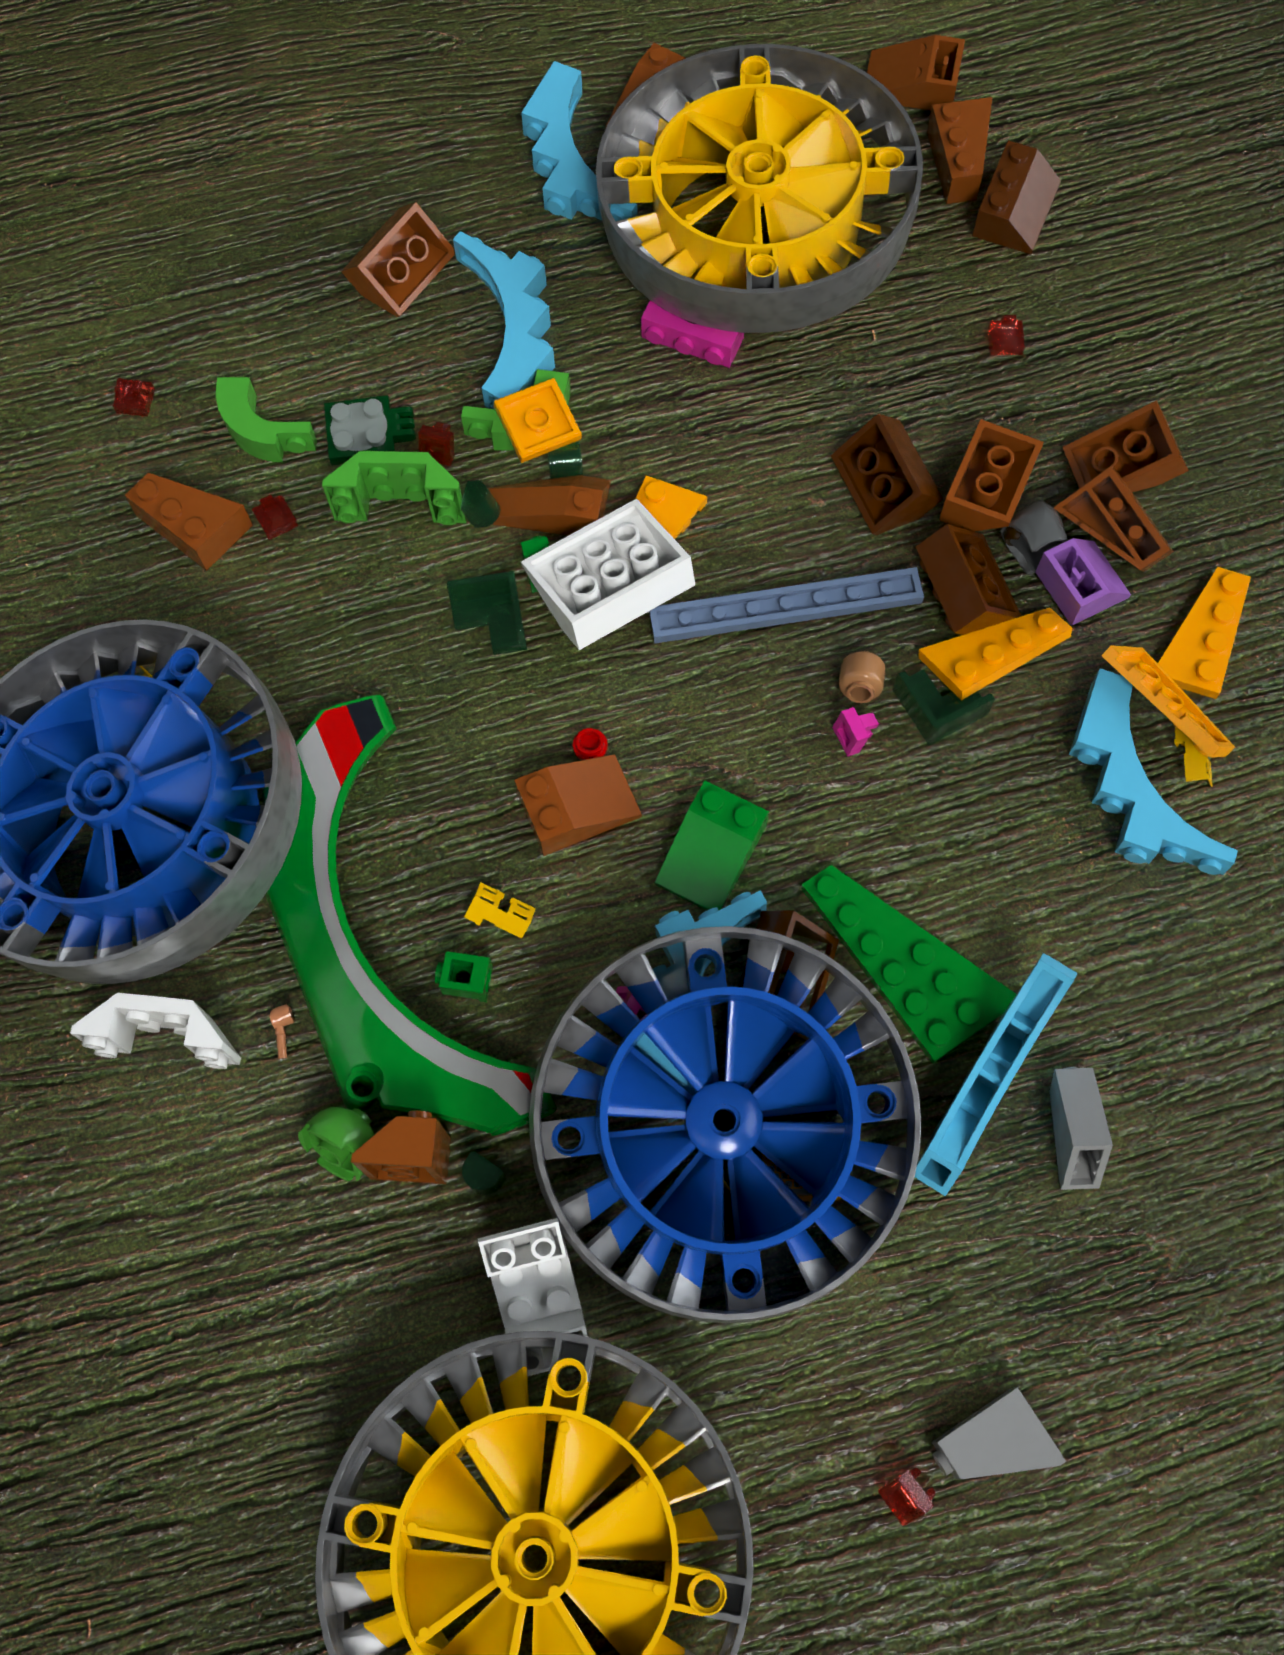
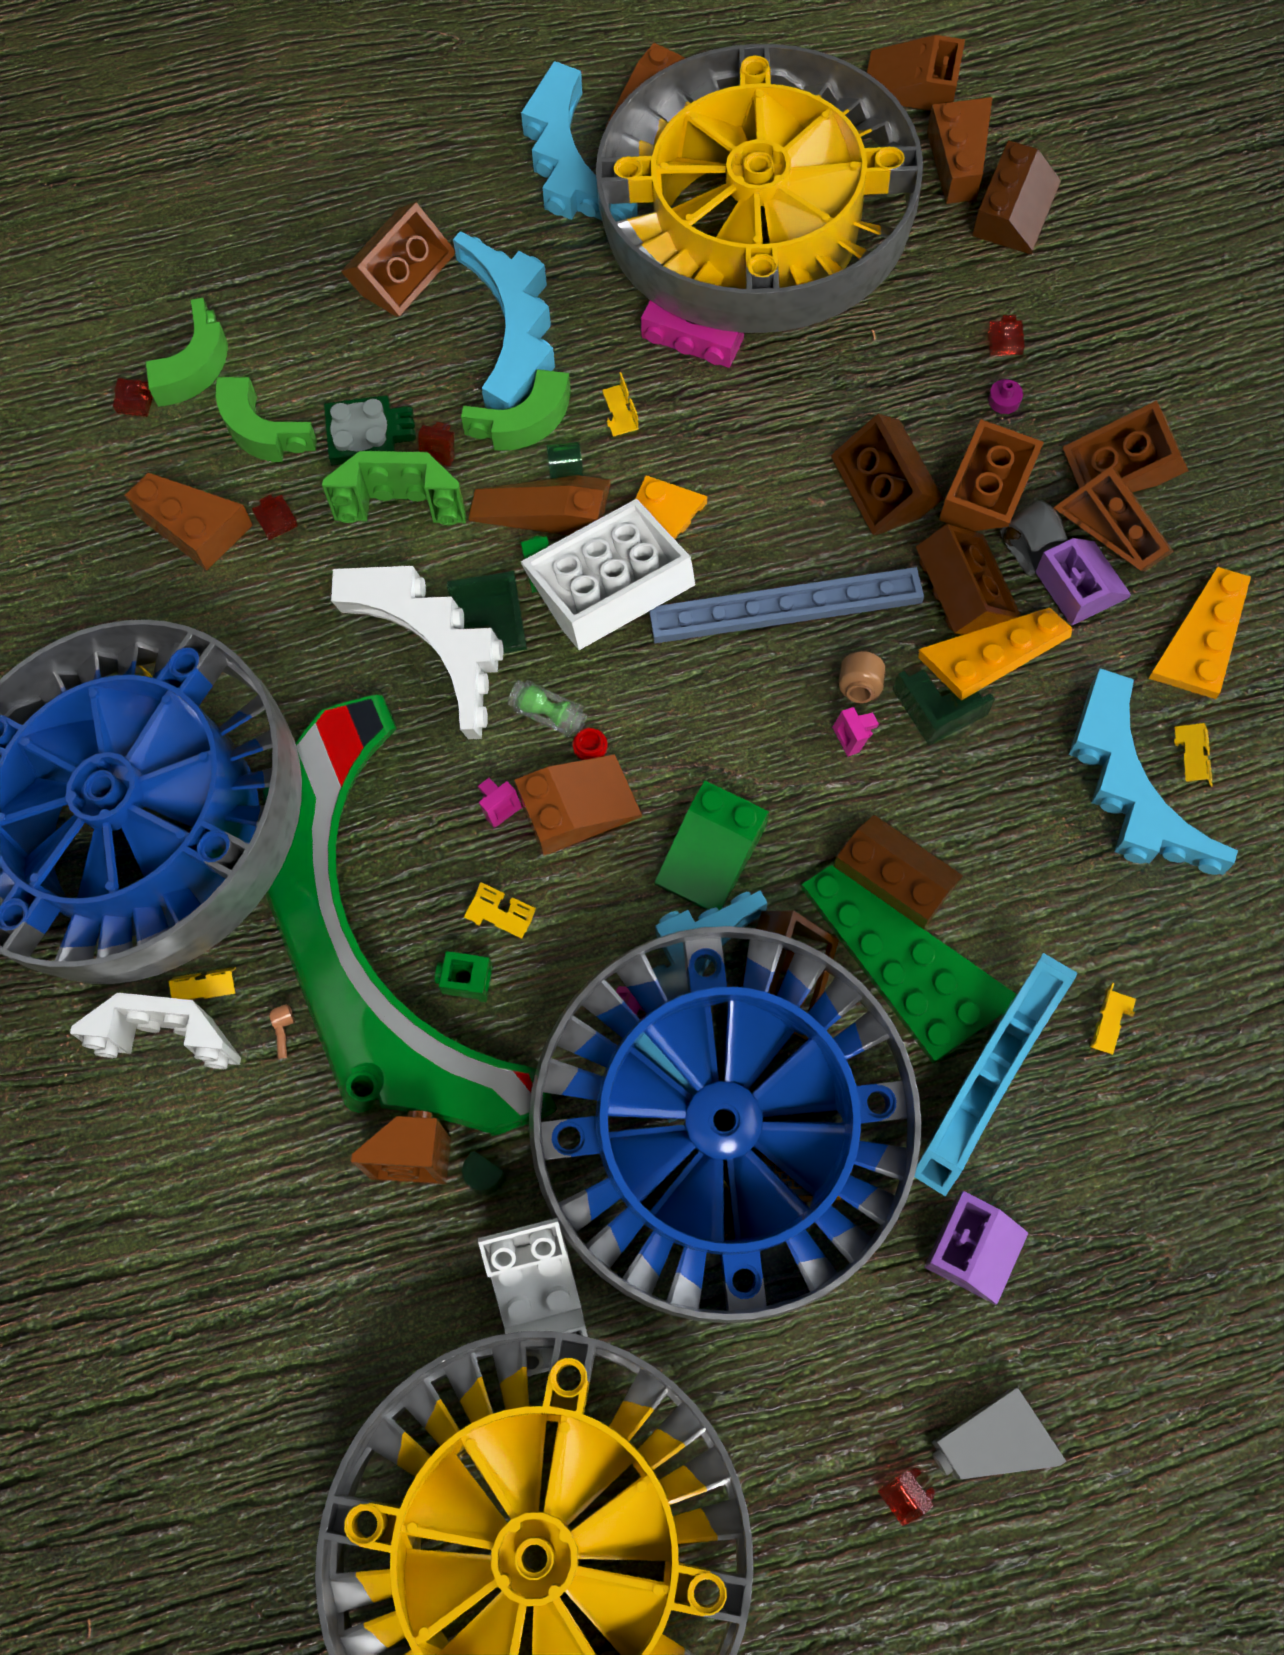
bright green cylinder [298,1107,375,1181] -> none
clear green brick [461,480,501,528] -> none
light orange tile [494,378,582,463] -> none
light grey slope [1049,1067,1113,1190] -> none
light orange wing [1101,645,1235,758] -> none
none -> bright green arch [146,298,228,407]
none -> yellow piece [168,967,236,1001]
none -> white arch [331,566,504,739]
none -> dark pink tile [478,778,522,828]
none -> clear piece [507,680,587,737]
none -> yellow piece [602,372,639,437]
none -> reddish brown slope [834,815,963,929]
none -> medium lavender slope [924,1191,1028,1305]
none -> magenta tile [988,379,1023,414]
none -> yellow piece [1090,983,1136,1055]

